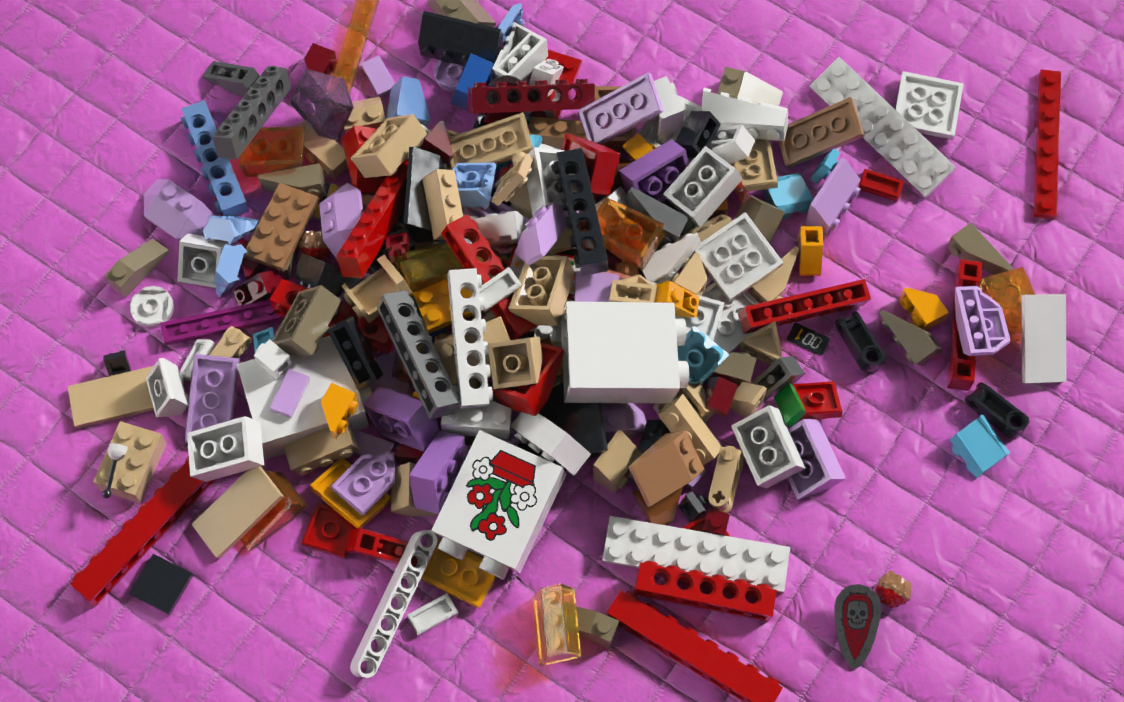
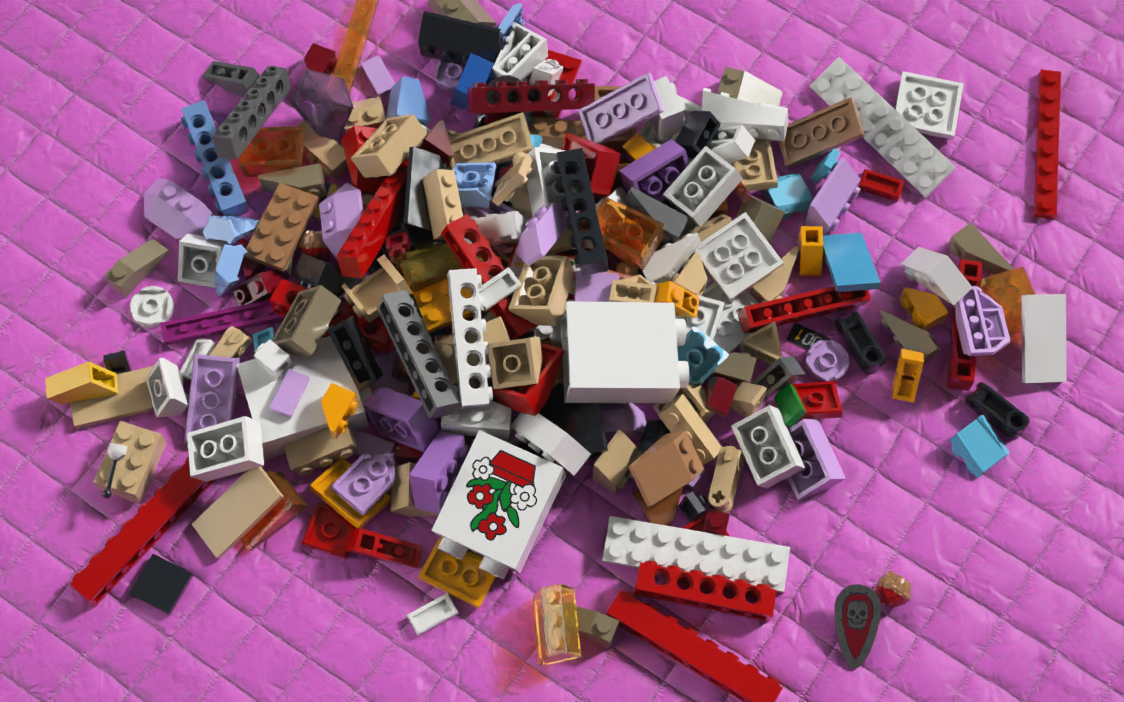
white beam [350,530,437,678] -> none
none -> yellow slope [45,361,119,404]
none -> lavender tile [805,340,849,382]
none -> dark azure tile [823,233,881,292]
none -> light orange brick [892,349,924,403]
none -> white wedge [901,247,973,305]

